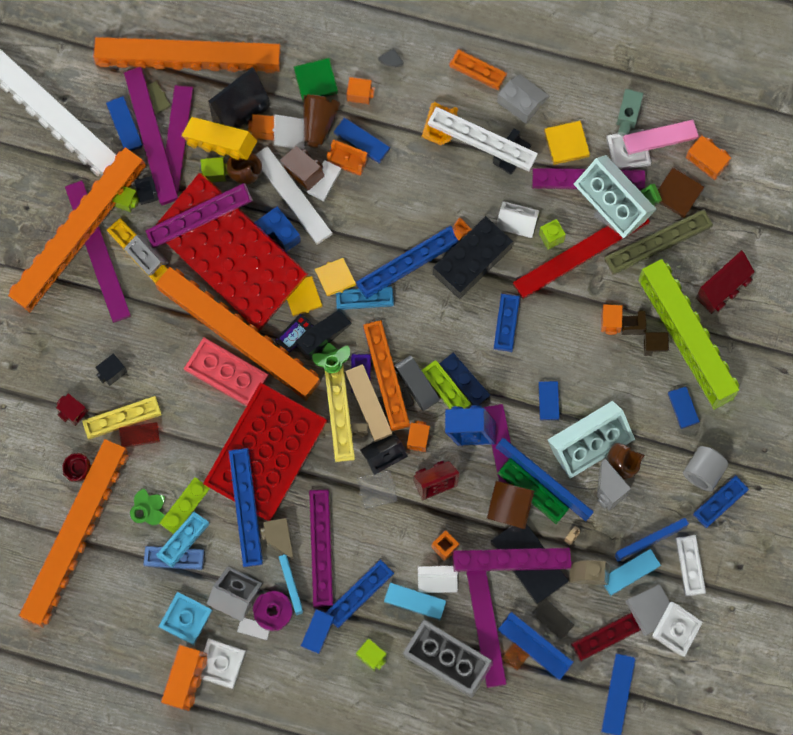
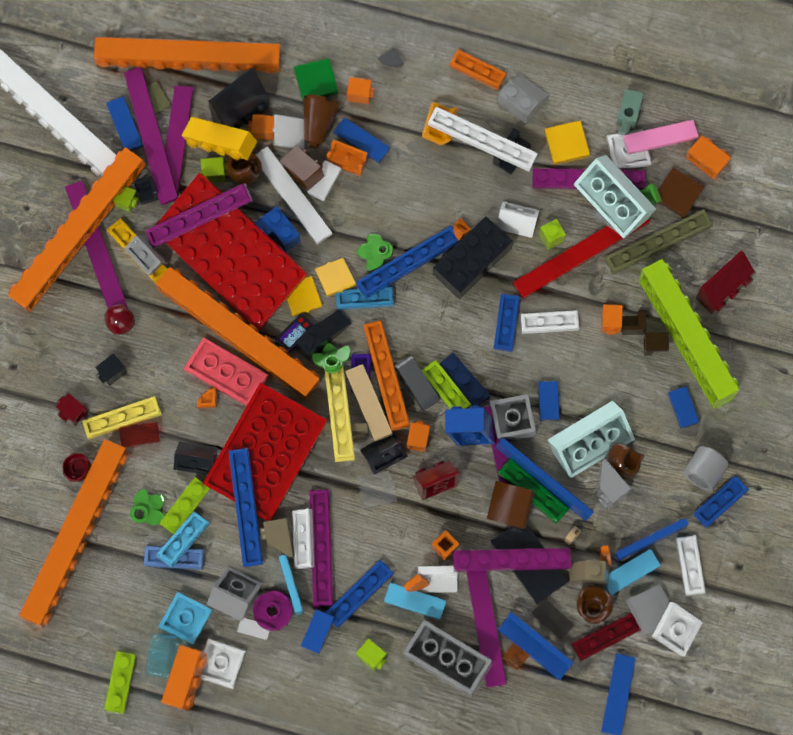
none -> dark red hair [104,304,135,335]
none -> lime plate [104,651,136,714]
none -> clear light blue brick [145,633,179,679]
none -> black panel [173,442,217,475]
none -> orange tile [197,388,217,408]
none -> white tile [292,508,314,570]
none -> bright green plate [356,234,394,271]
none -> orange tile [403,574,430,592]
none -> light grey slope [490,394,536,440]
none -> white tile [520,310,579,334]
none -> reddish brown piece [576,585,613,624]
none -> orange tile [599,545,611,568]

